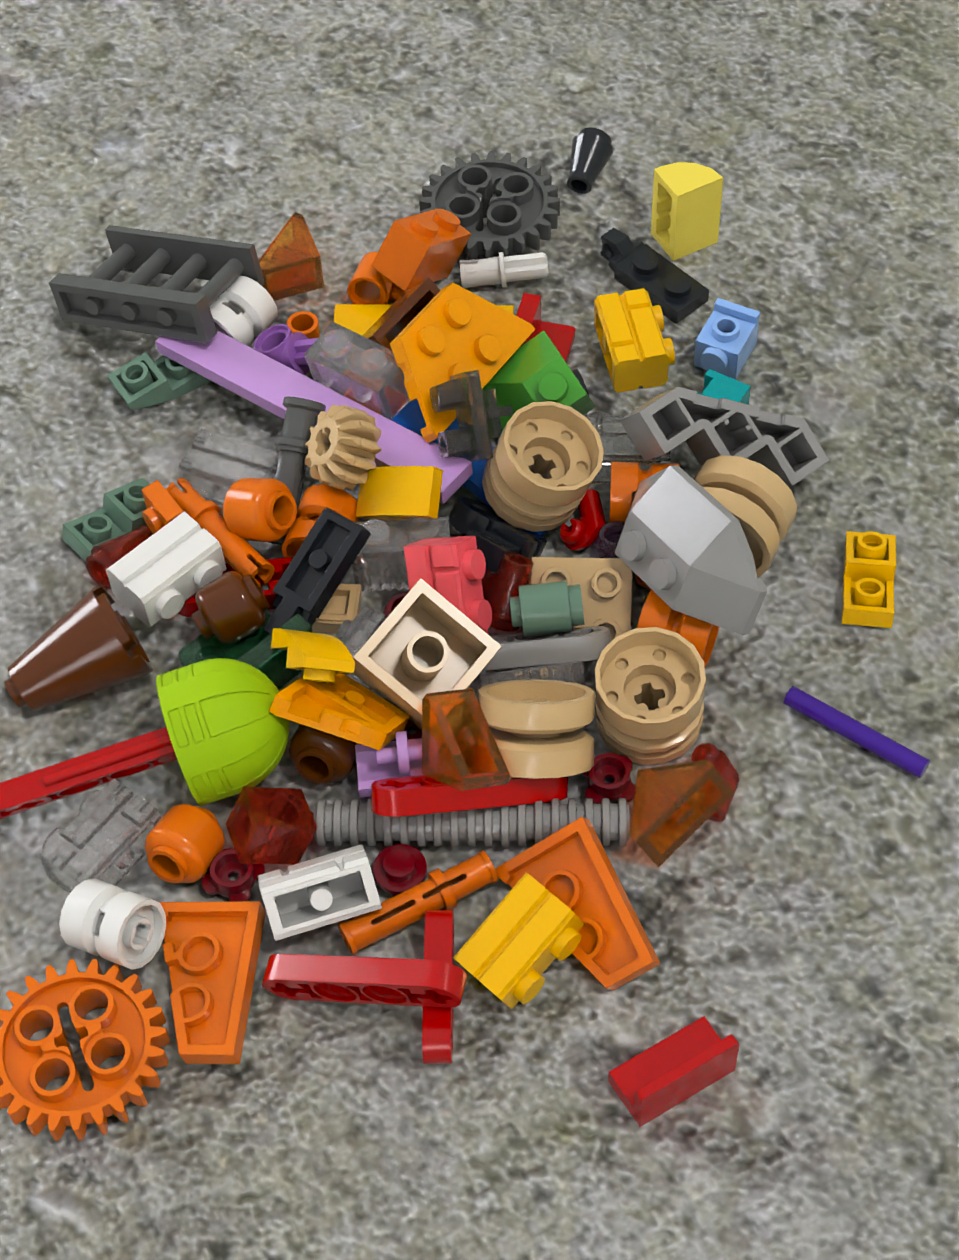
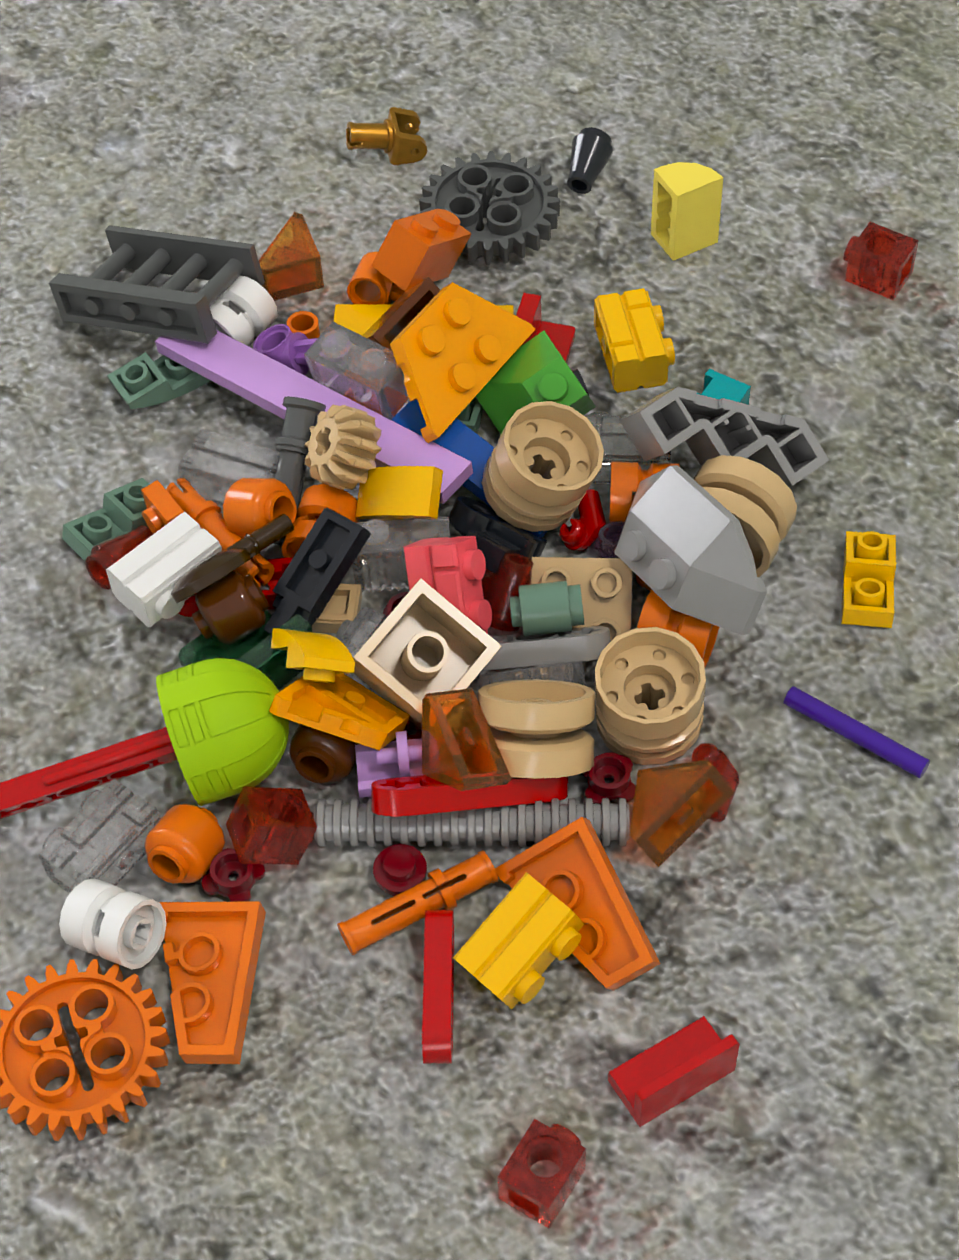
reddish brown cone [4,584,153,711] -> none
white brick [258,844,382,941] -> none
red beam [262,954,467,1008] -> none
clear smoke hips [429,370,514,462] -> none
white axle [460,252,549,289] -> none
black hinge [600,228,709,324] -> none
light blue brick [693,298,760,380] -> none
none -> dark brown piece [171,514,294,603]
none -> pearl gold piece [346,107,427,165]
none -> clear red brick [497,1119,586,1229]
none -> clear red brick [843,222,919,300]

